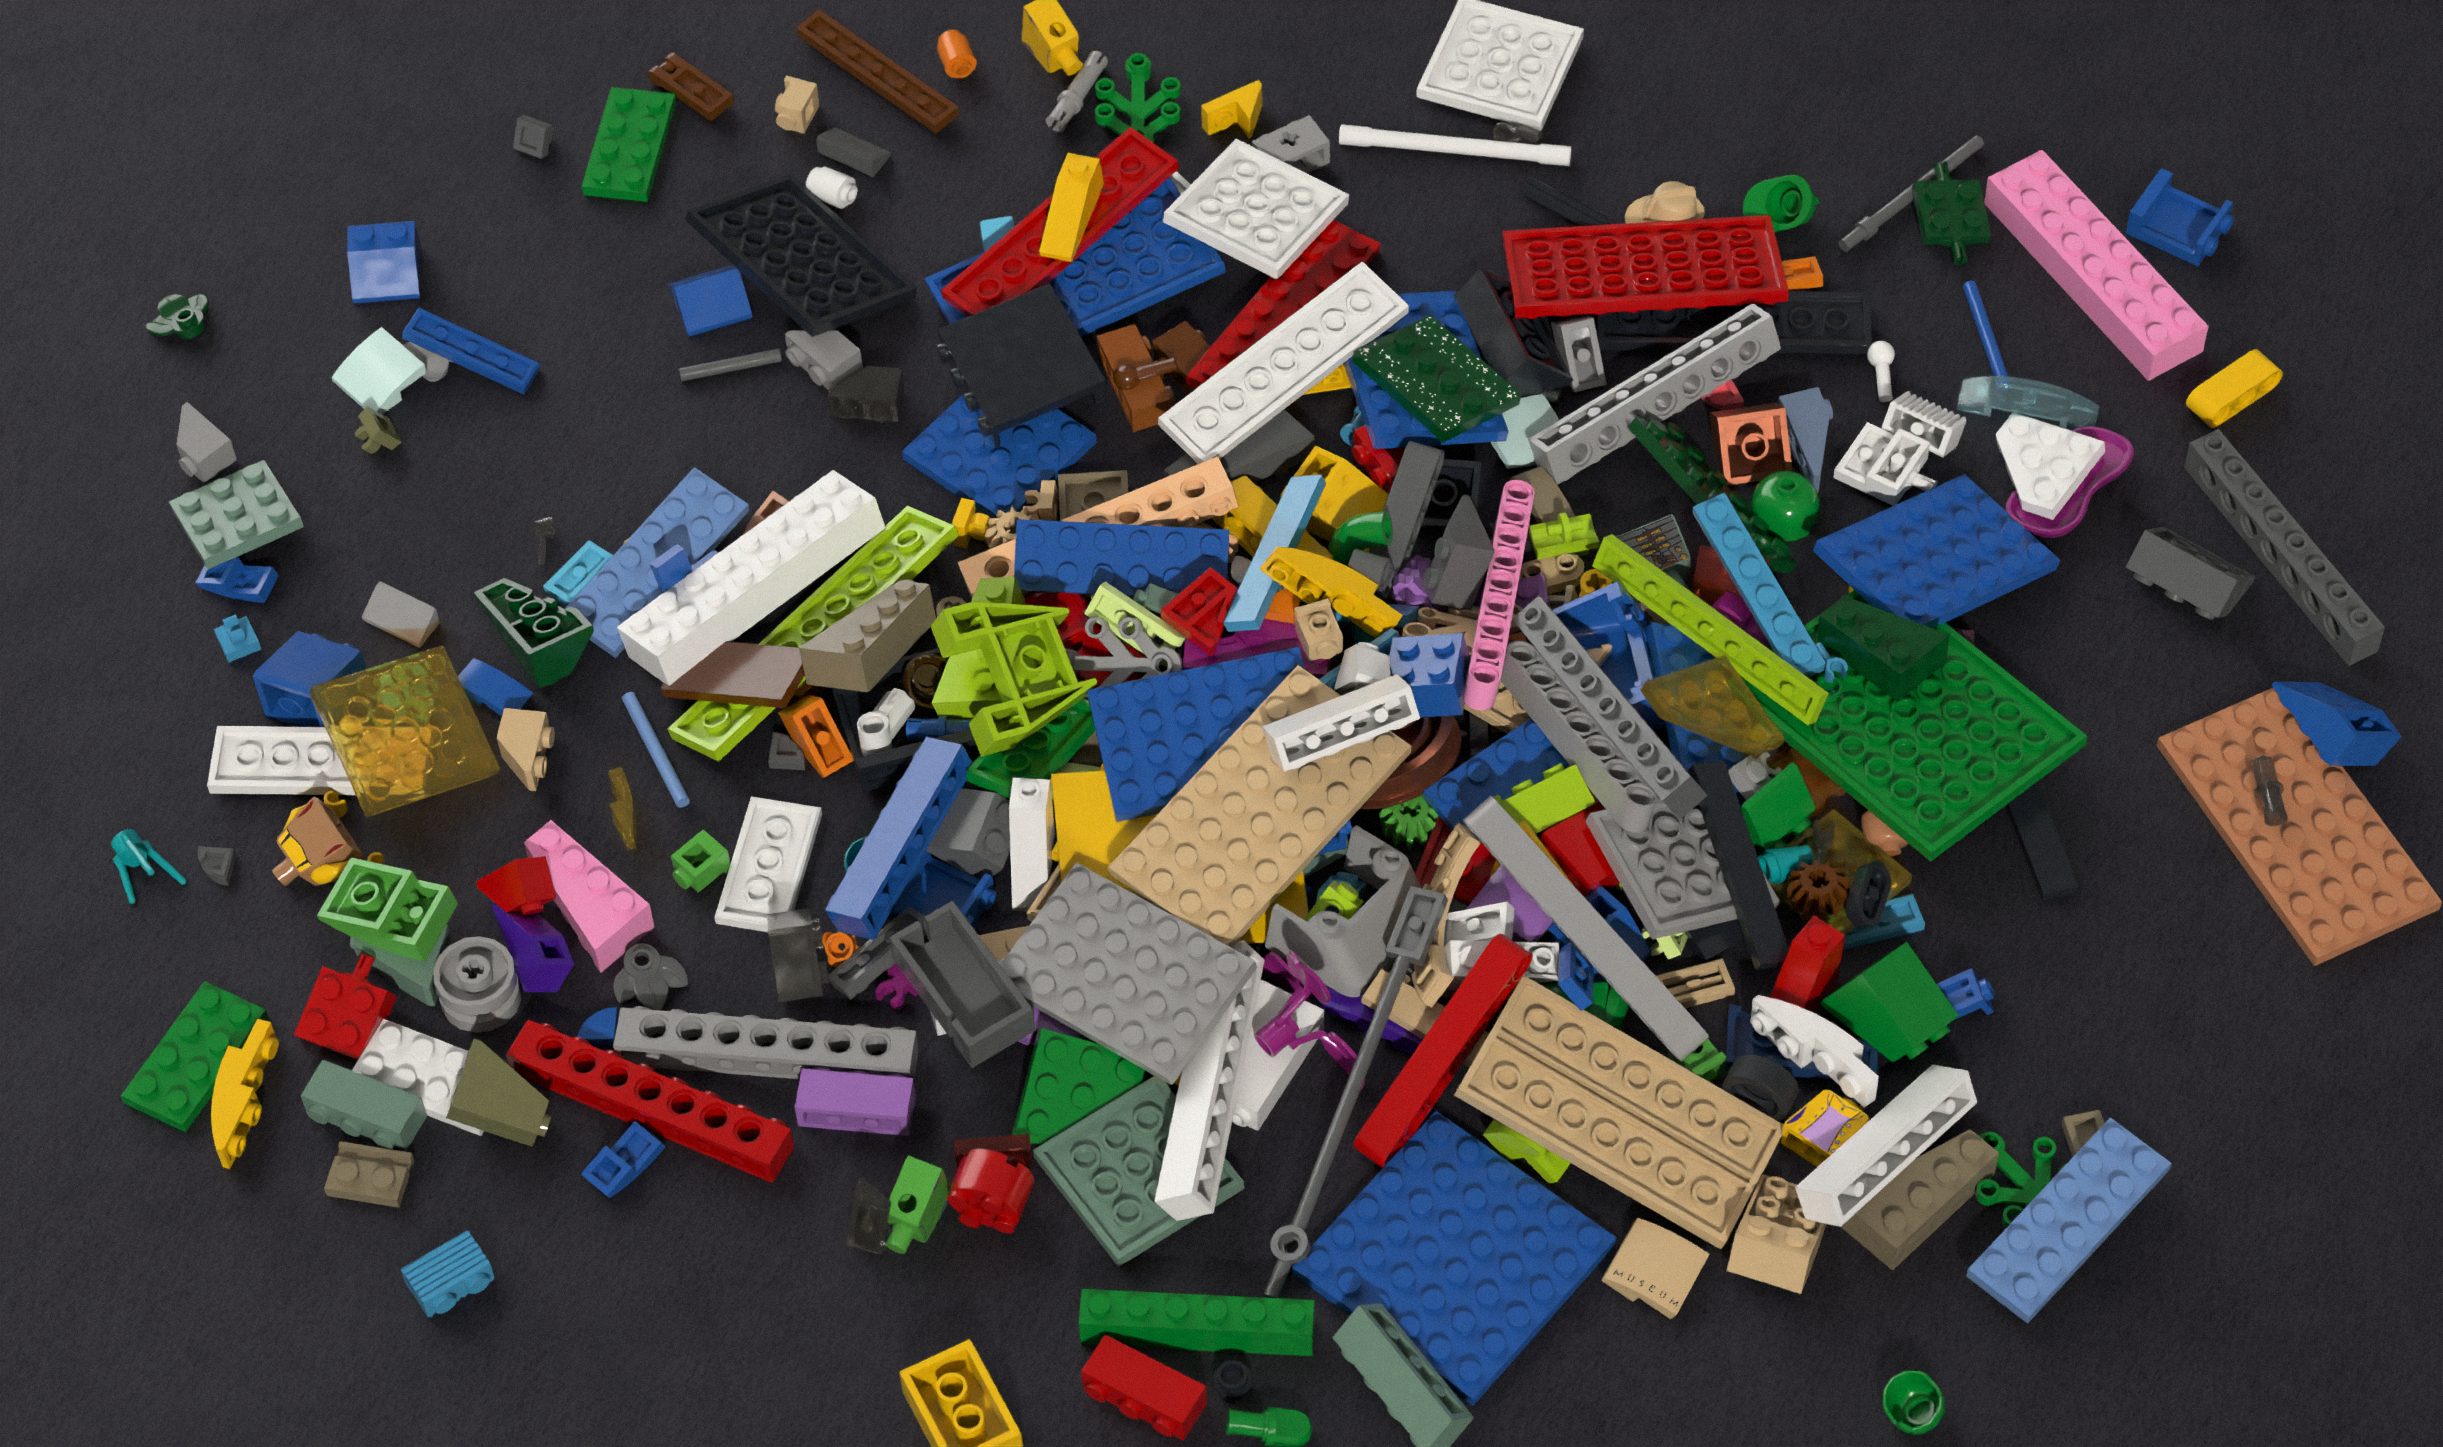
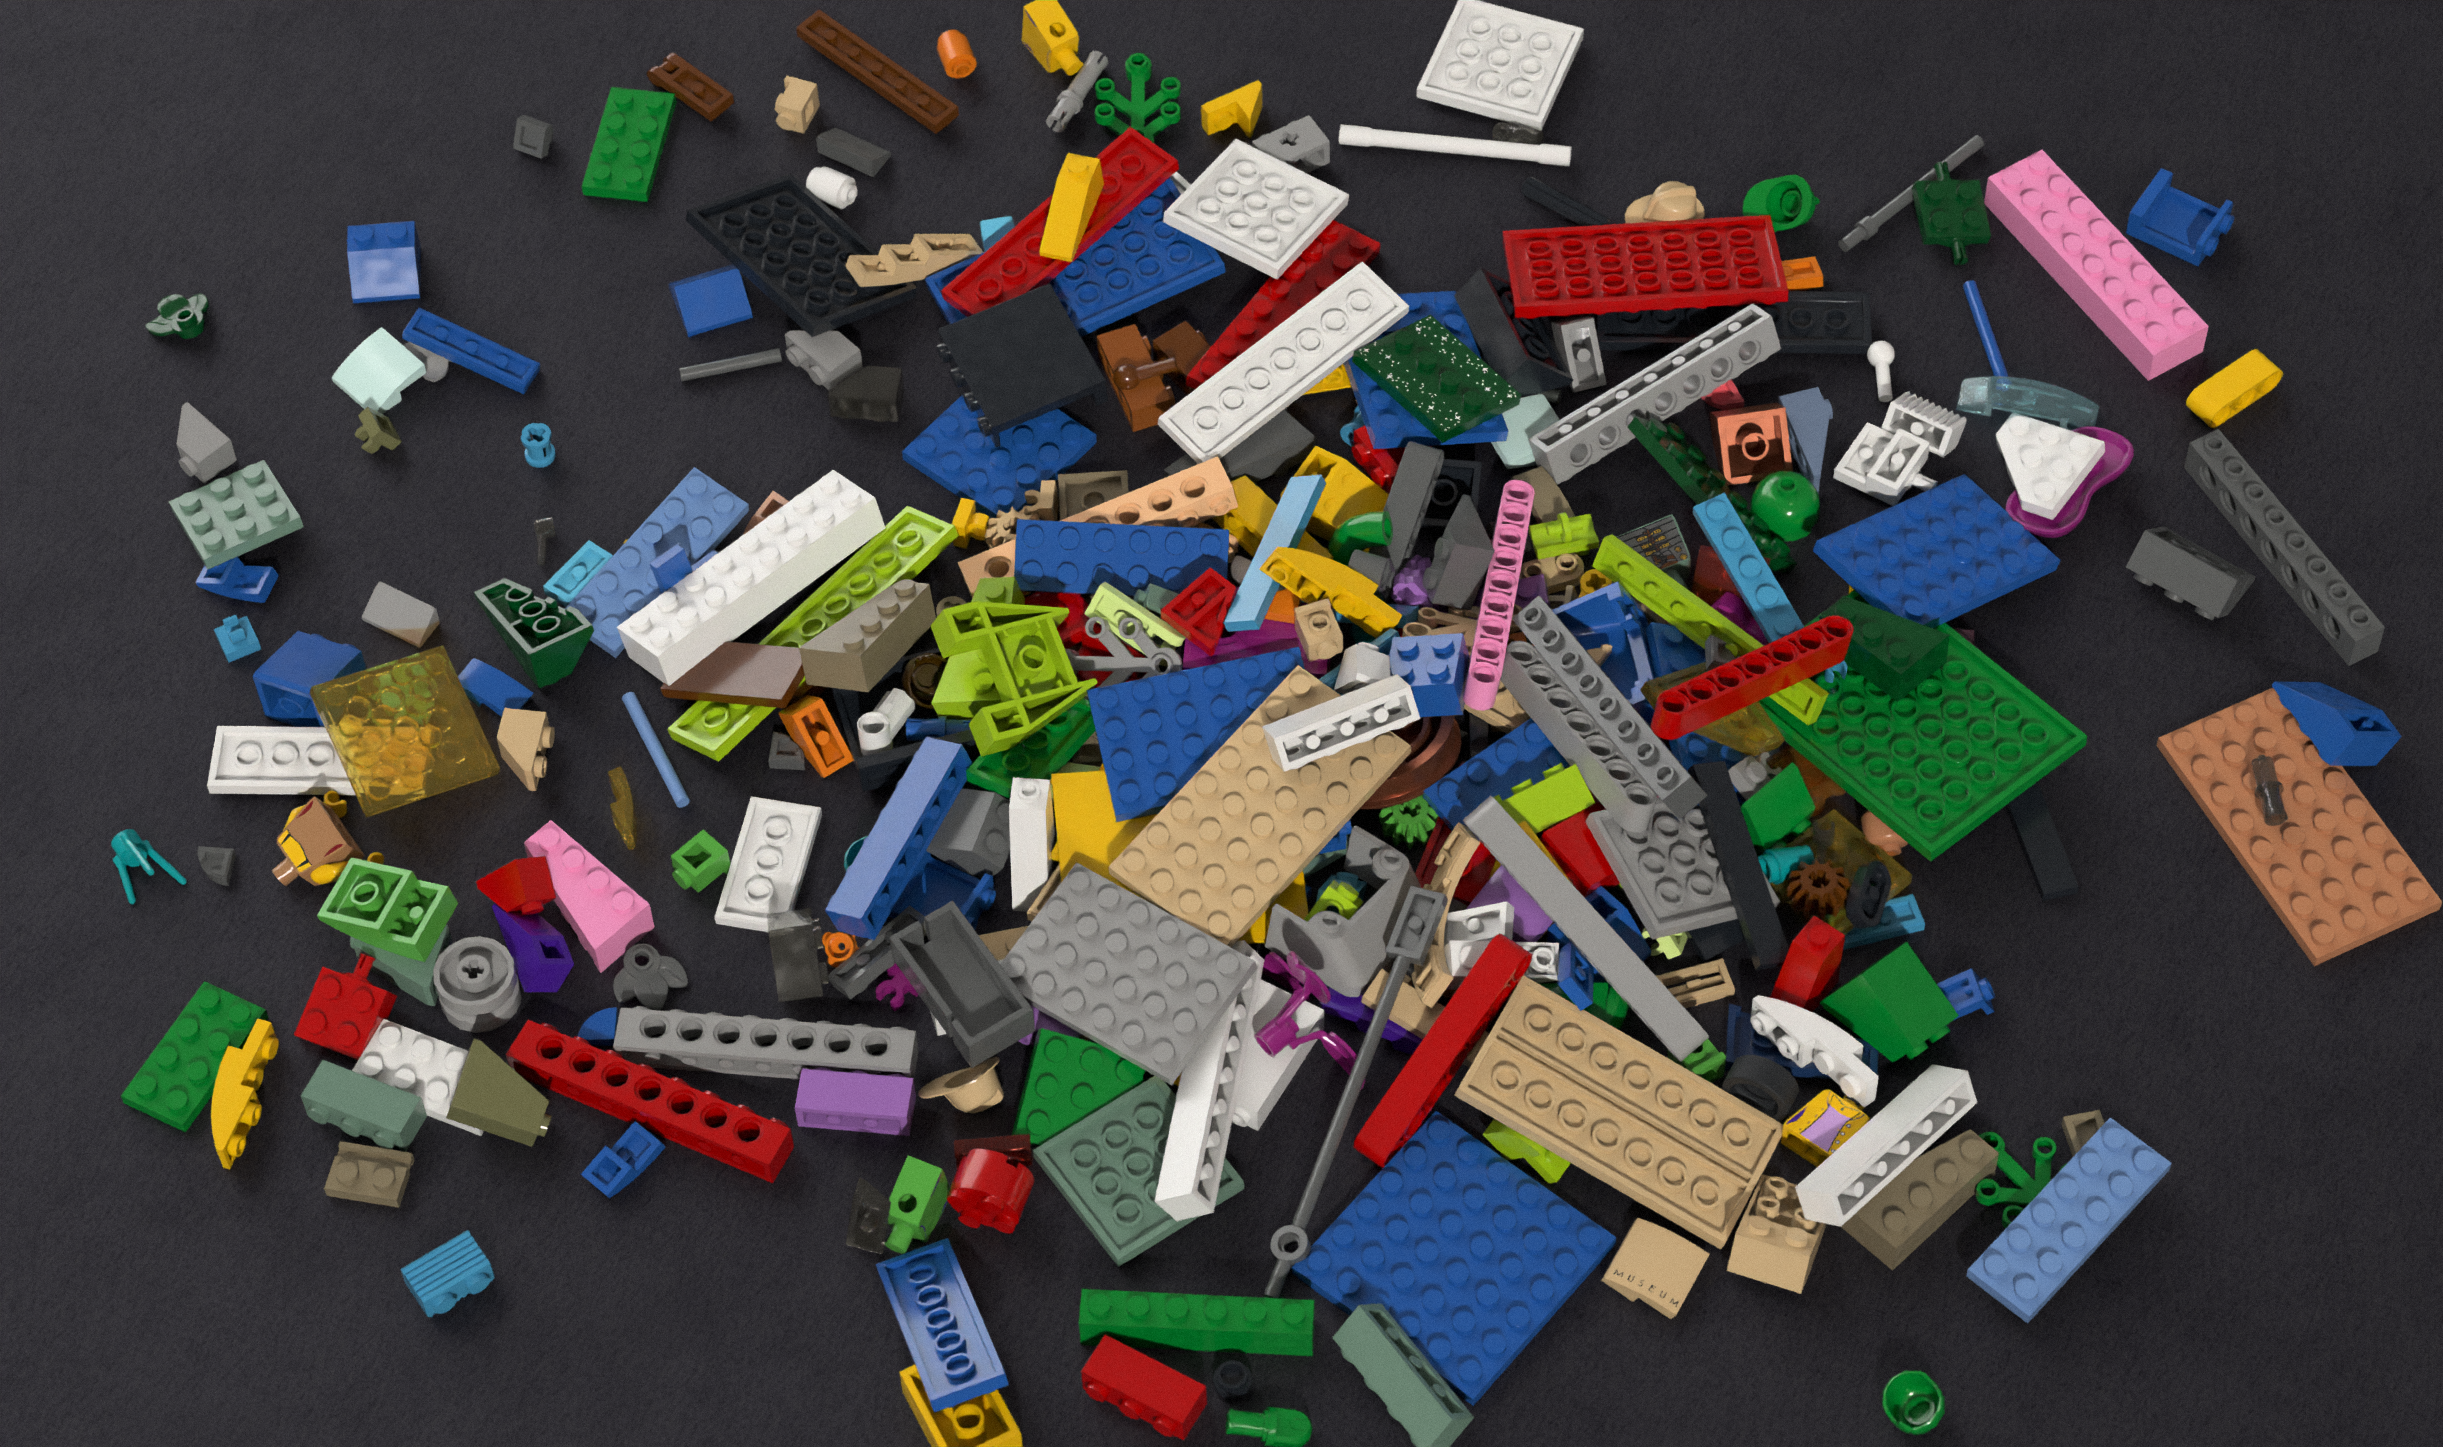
none -> dark azure bush [521,423,556,468]
none -> tan slope [845,234,983,287]
none -> blue plate [876,1238,1009,1412]
none -> tan piece [918,1057,1004,1113]
none -> red beam [1651,616,1854,740]
none -> dark grey tile [1705,635,1739,671]

